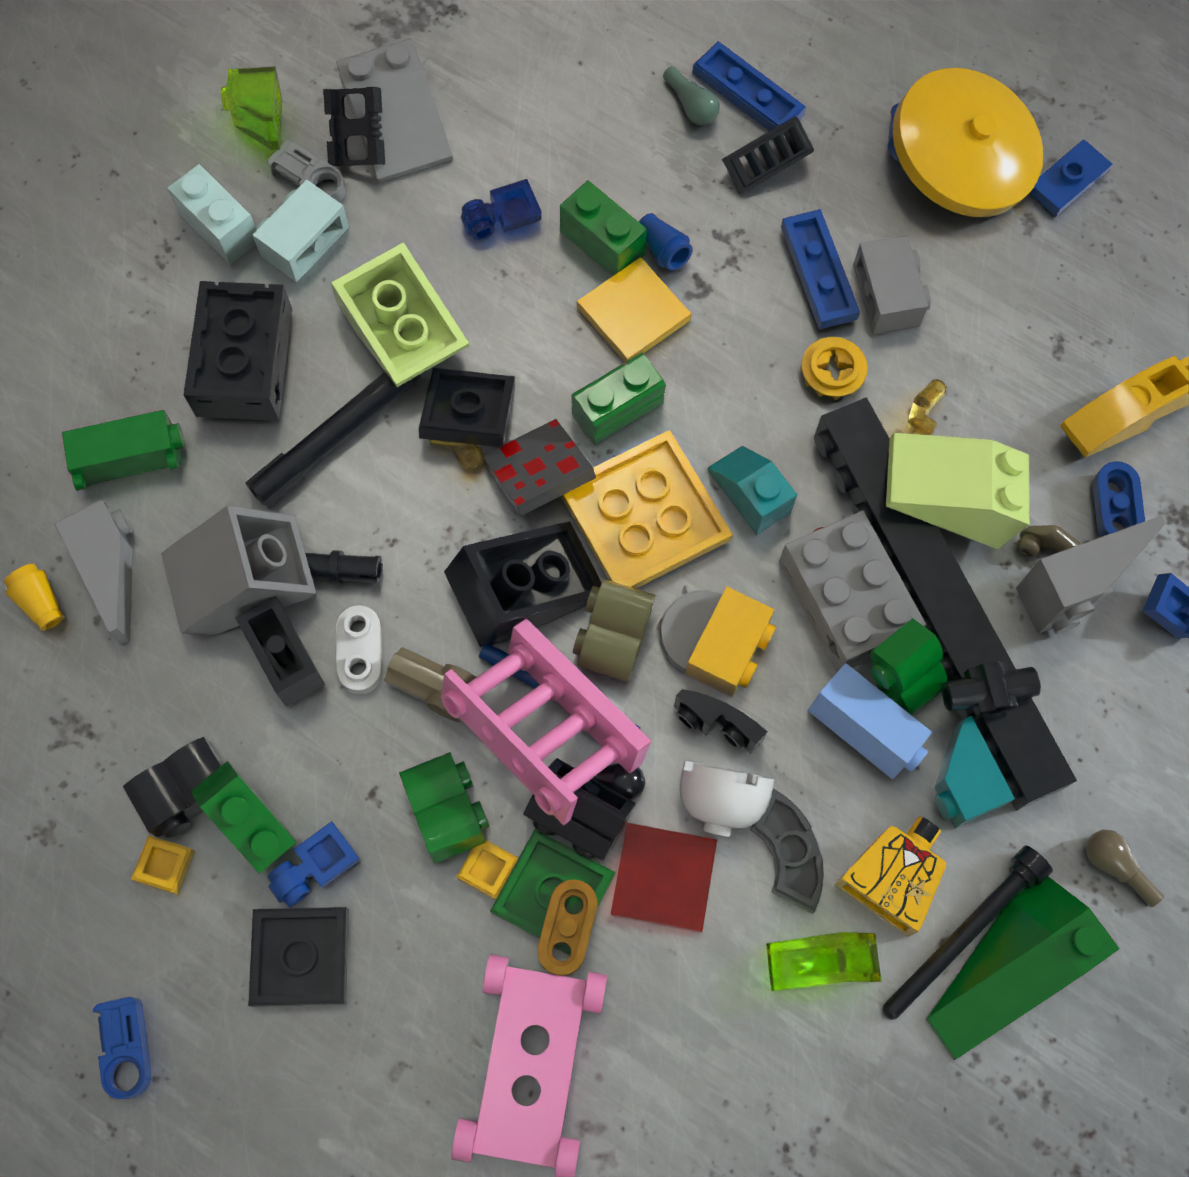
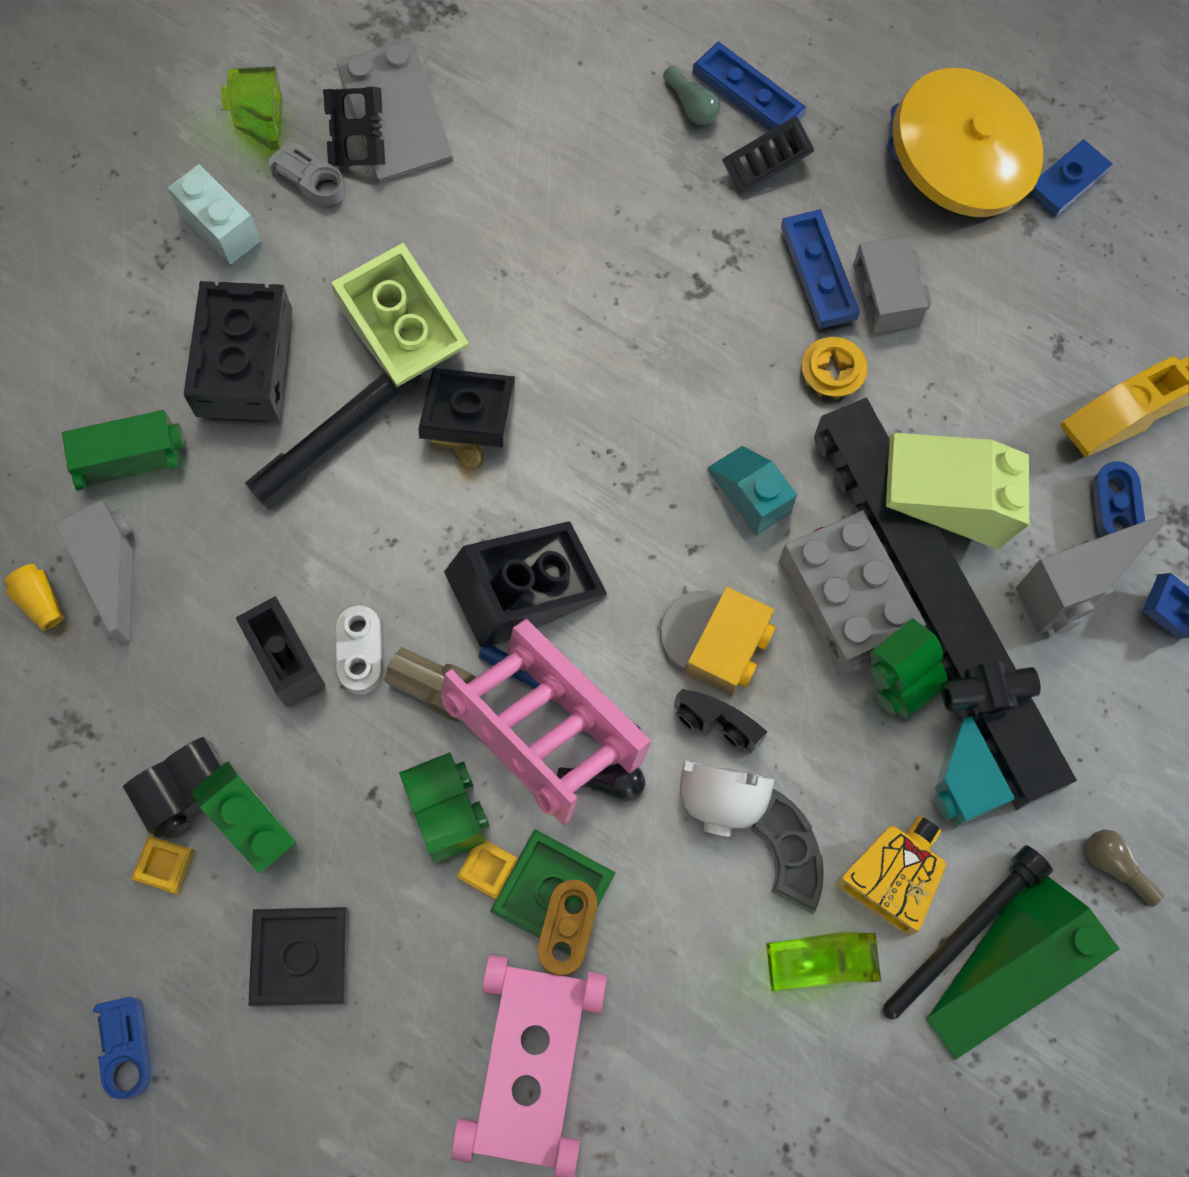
light grey slope [161,506,317,635] -> none
light aqua brick [253,179,349,282] -> none
blue plate [267,821,360,907] -> none
black pin [305,550,383,585] -> none
clear blue plate [460,179,542,240] -> none
dark grey tile [482,419,596,516] -> none
black brick [523,758,636,861] -> none
green brick [560,180,647,276] -> none
yellow plate [561,430,733,589] -> none
green brick [571,353,666,445] -> none
olive brick [573,579,656,682] -> none
yellow tile [577,257,691,365] -> none
clear red tile [610,823,717,933] -> none
blue cone [639,213,693,271] -> none
light blue brick [807,663,932,780] -> none
clear yellow arm [907,379,948,435] -> none
dark tan arm [1017,525,1081,557] -> none

